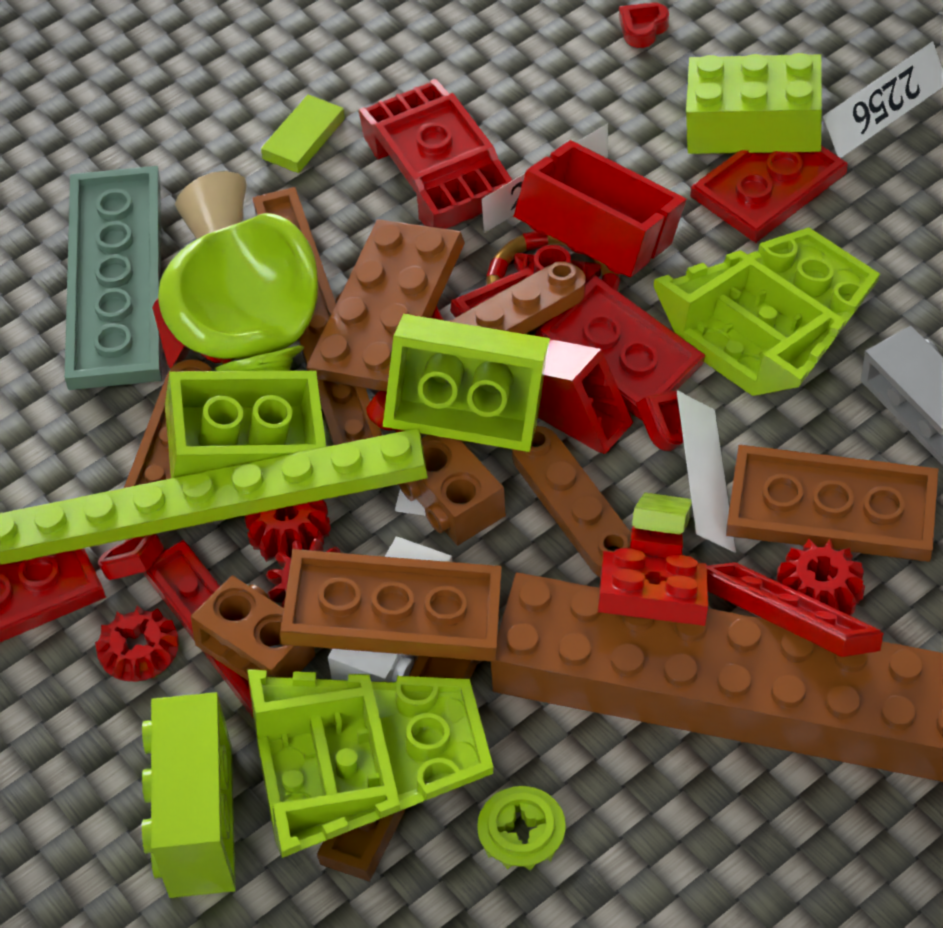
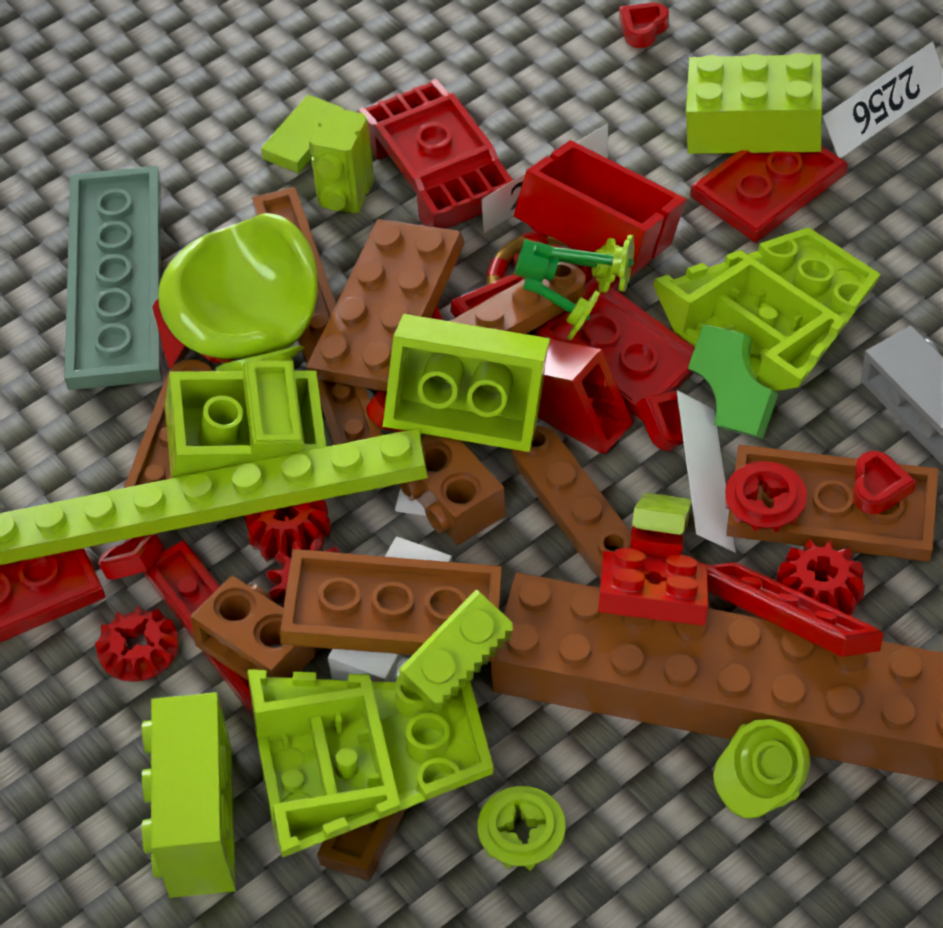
tan hat [175,171,247,239] -> none
none -> lime tile [242,360,304,453]
none -> lime brick [309,107,375,214]
none -> lime brick [399,590,513,711]
none -> plant [514,235,634,341]
none -> bright green tile [688,324,778,440]
none -> lime hat [713,719,811,819]
none -> red gear [725,461,807,533]
none -> red tile [852,451,916,514]

